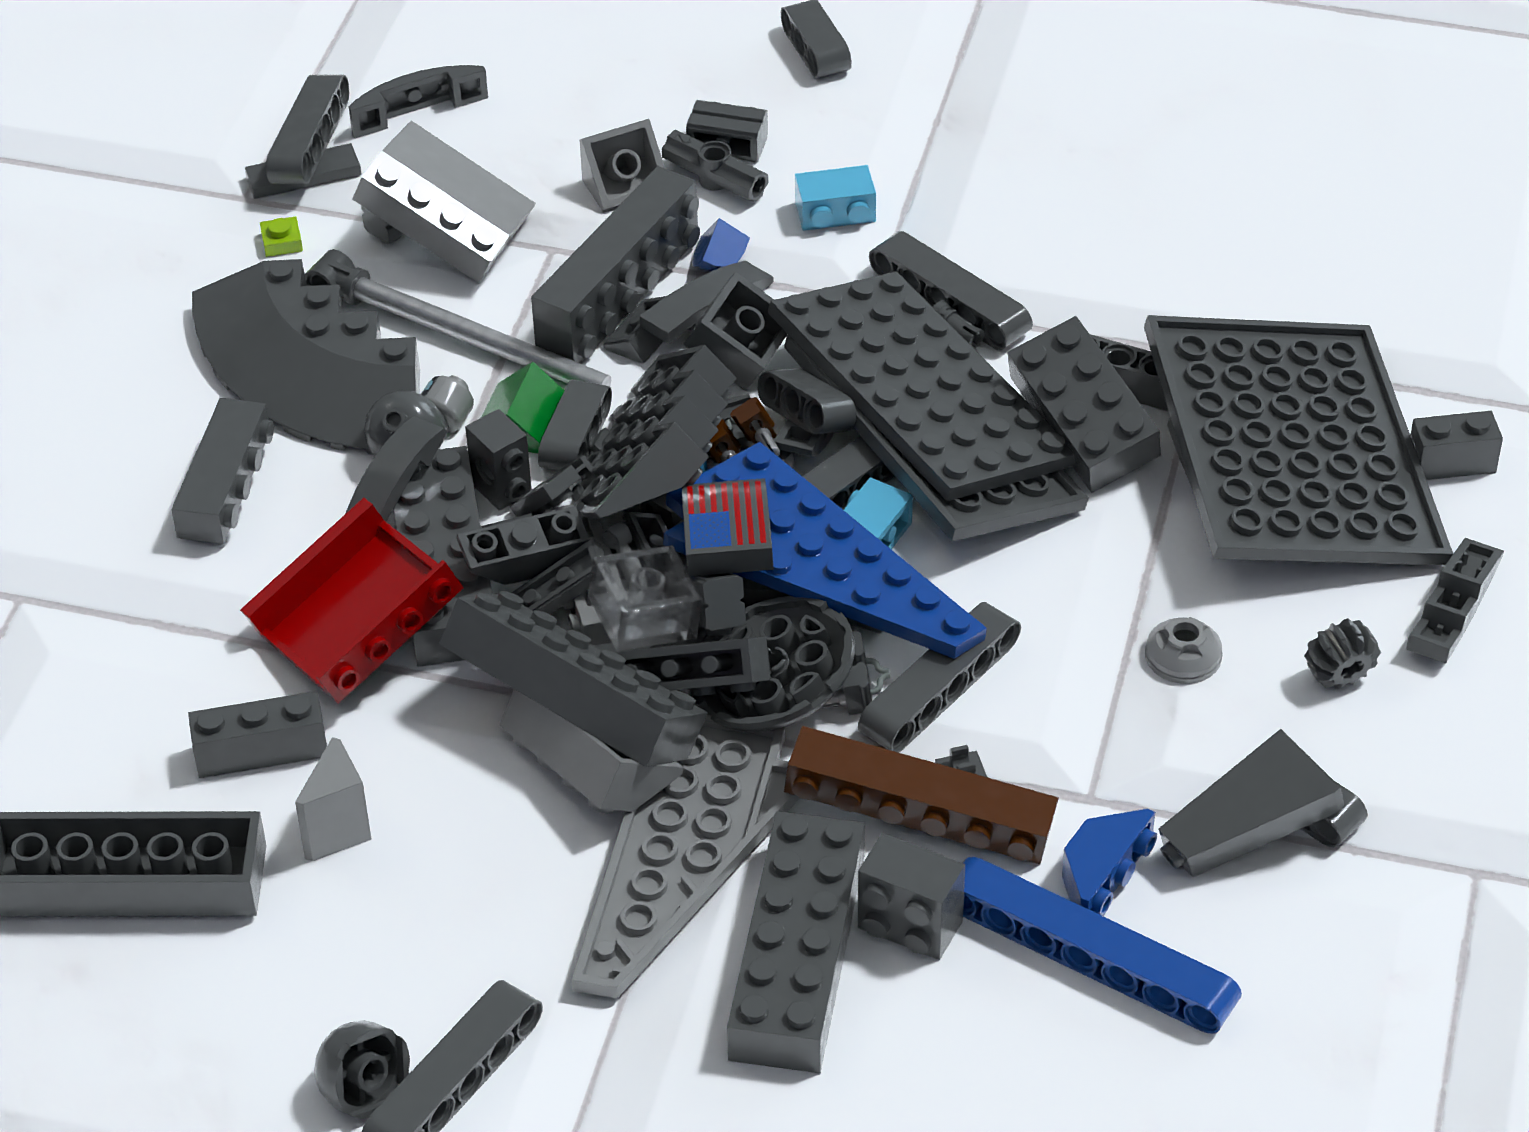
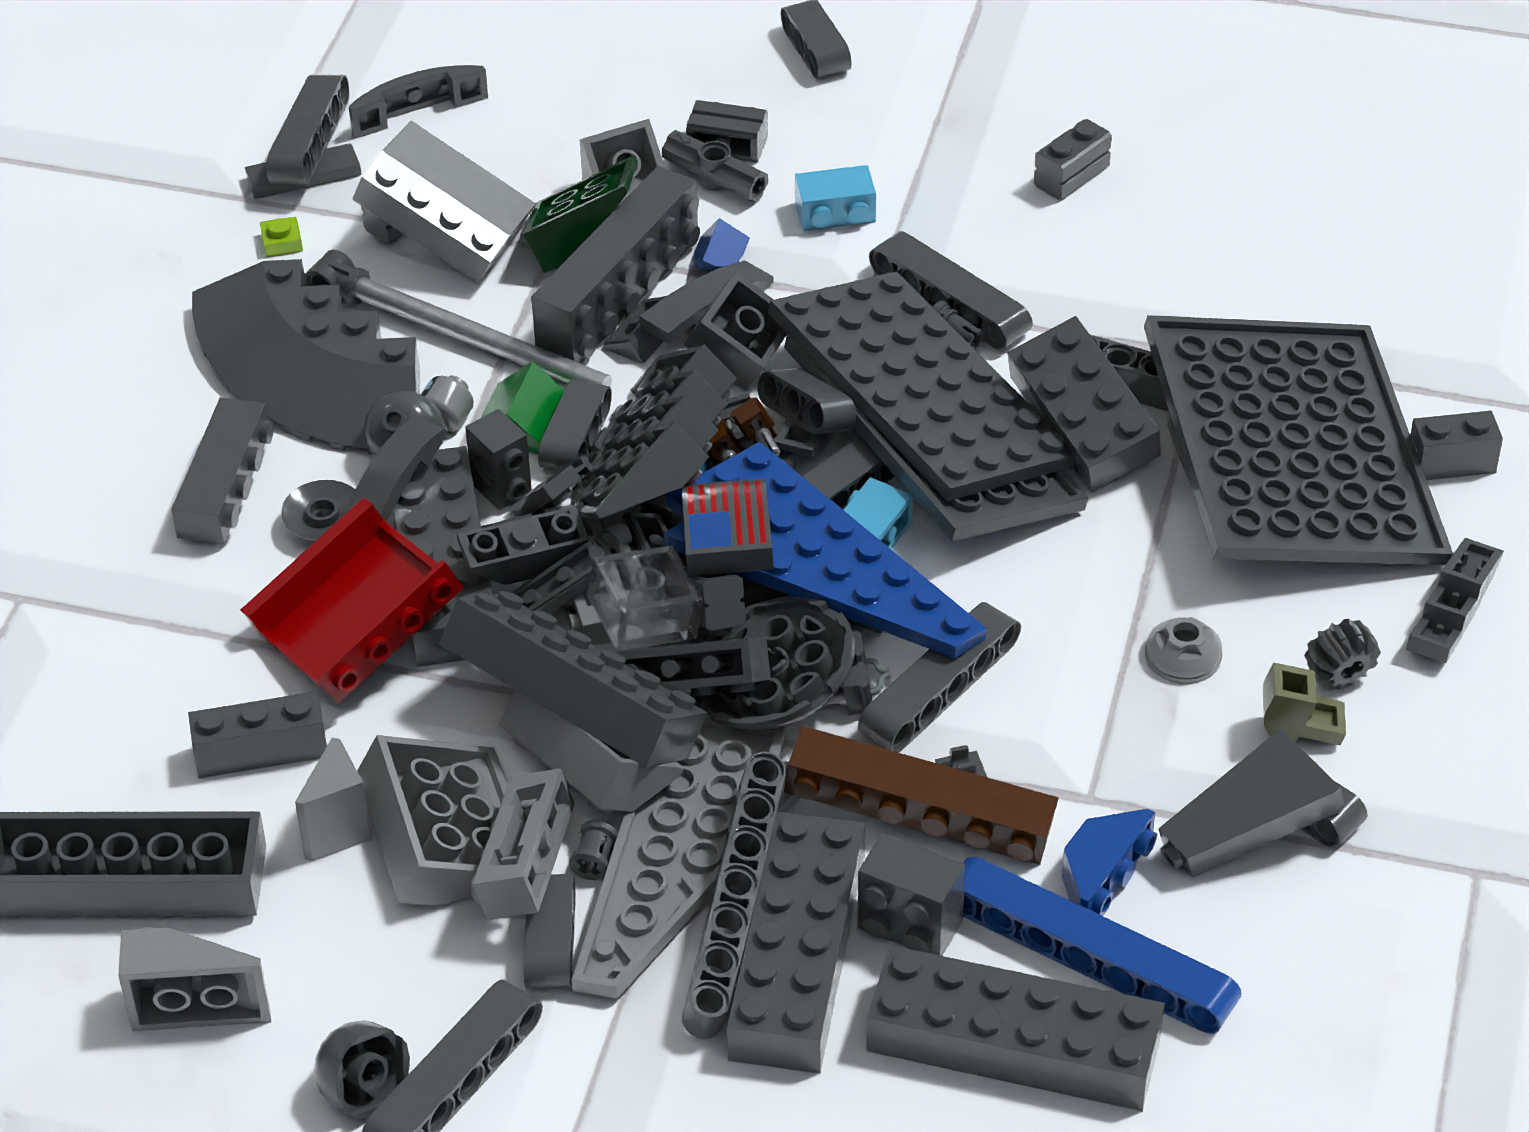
none -> light grey slope [118,927,272,1031]
none -> dark grey dish [281,480,355,541]
none -> light grey slope [357,735,508,906]
none -> light grey brick [471,768,575,921]
none -> dark green slope [523,155,638,274]
none -> dark grey beam [523,874,576,988]
none -> dark grey bush [569,820,618,880]
none -> dark grey beam [682,752,786,1039]
none -> dark grey brick [866,945,1165,1112]
none -> dark grey brick [1034,119,1112,200]
none -> olive brick [1262,662,1346,745]

